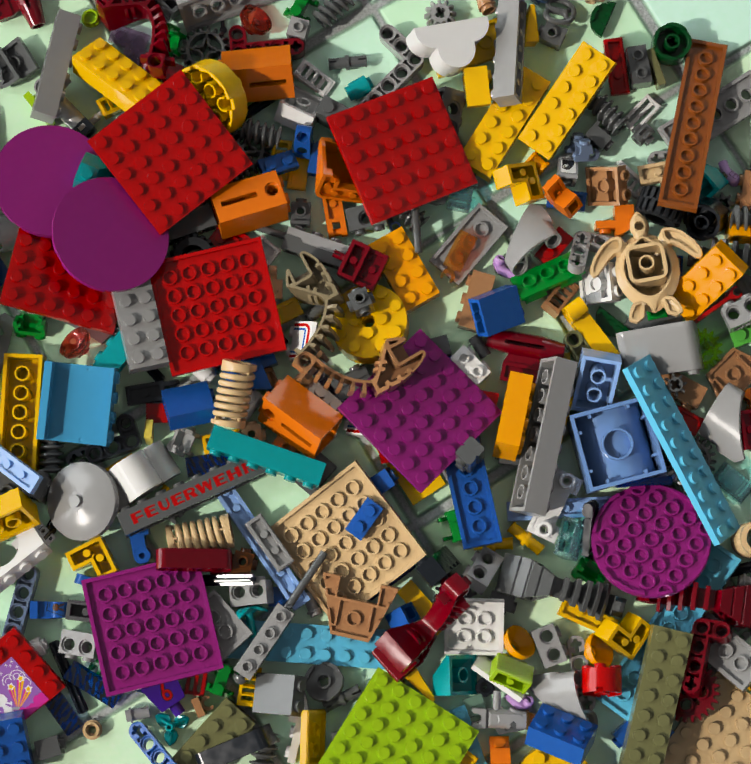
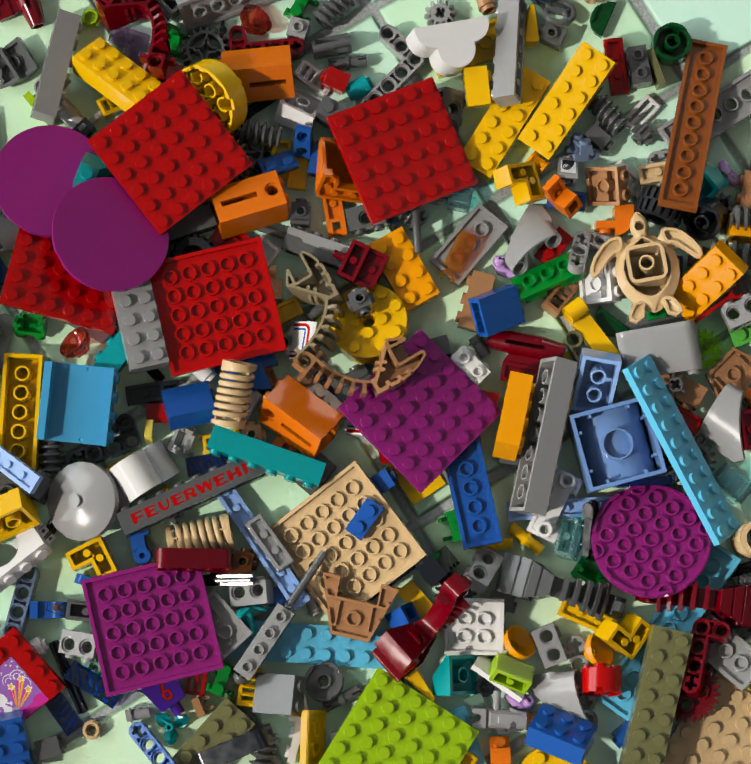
dark grey brick [455,437,485,473] -> none
none -> dark grey tile [311,33,352,60]
none -> red brick [319,66,351,95]

